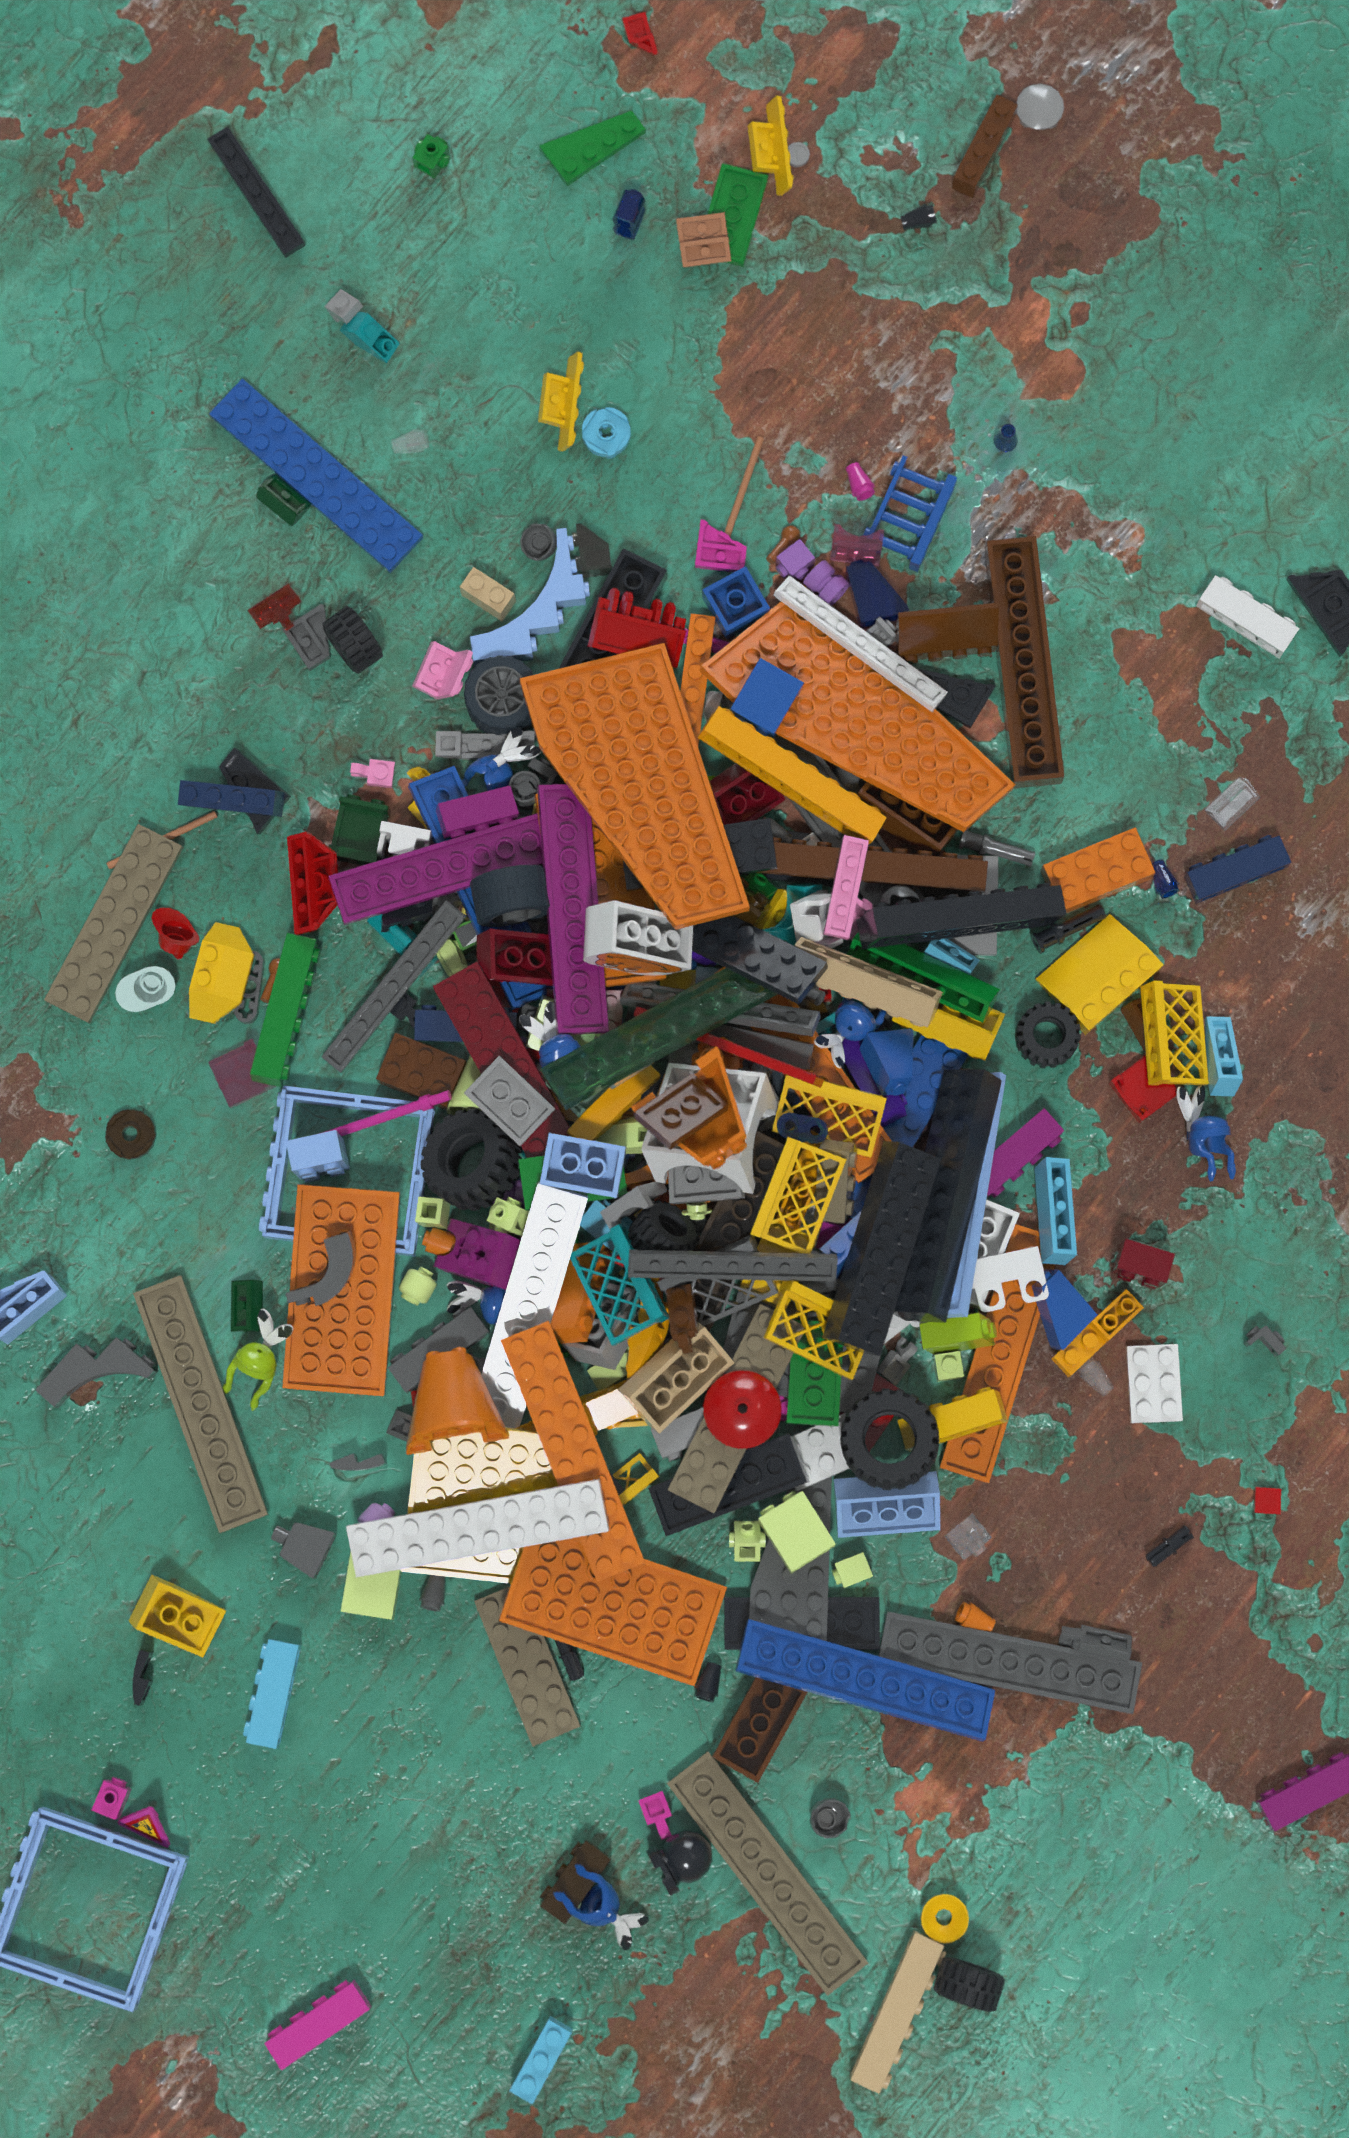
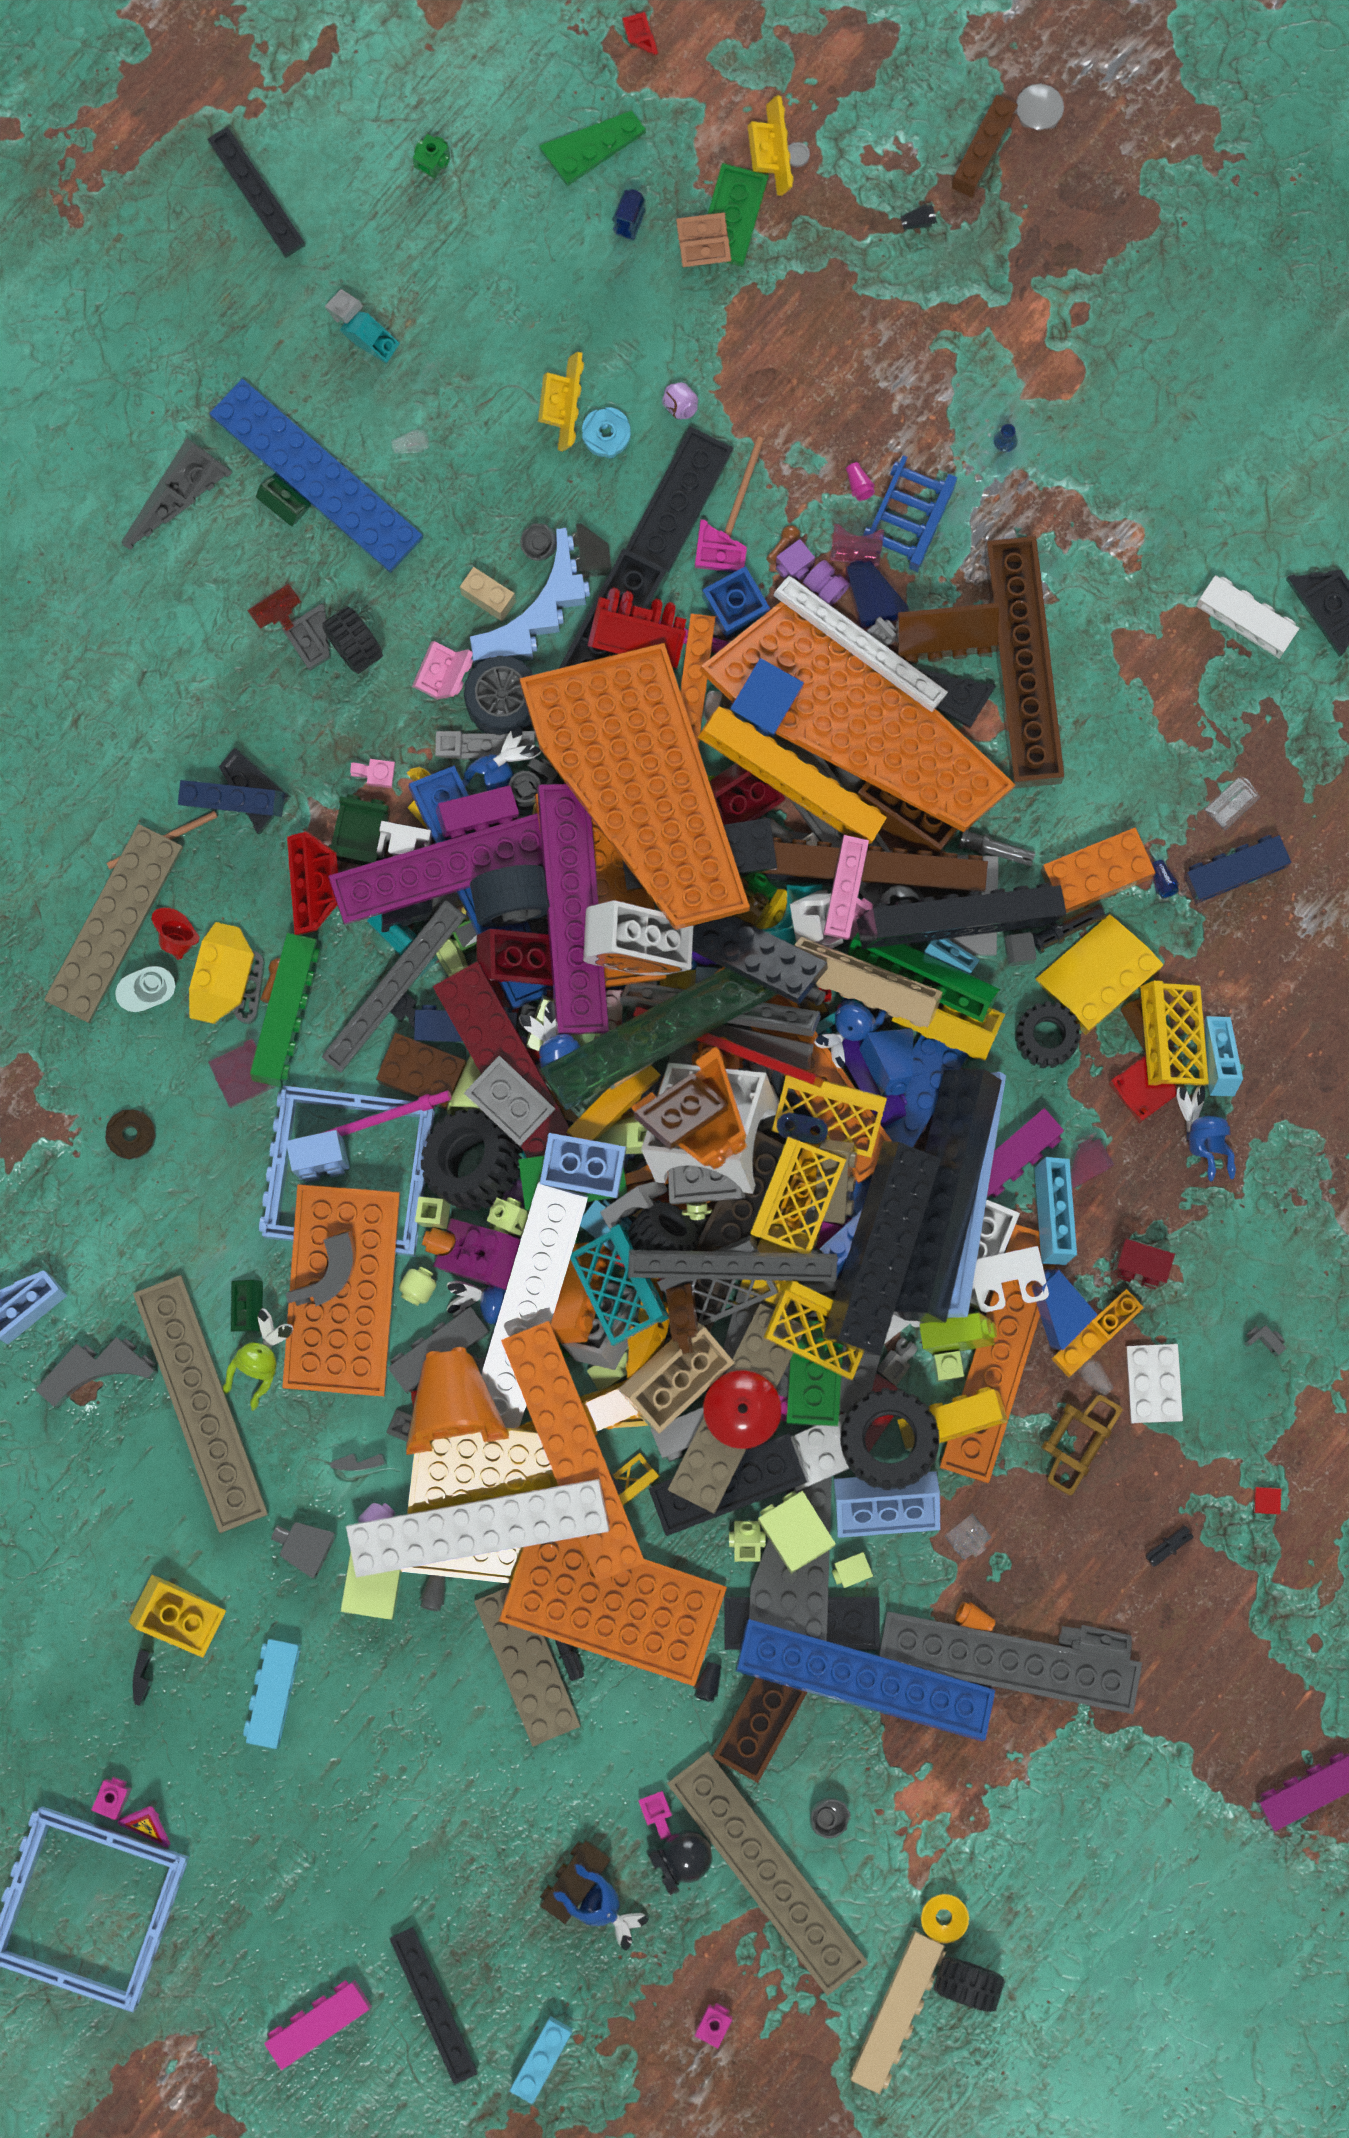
none -> dark grey wedge [121,438,232,550]
none -> black plate [389,1926,479,2085]
none -> black plate [626,427,734,577]
none -> lavender head [662,382,698,419]
none -> dark pink brick [695,2003,732,2048]
none -> dark grey piece [1004,932,1037,966]
none -> pearl gold bar [1041,1395,1122,1495]
none -> clear pink slope [1070,1138,1114,1190]

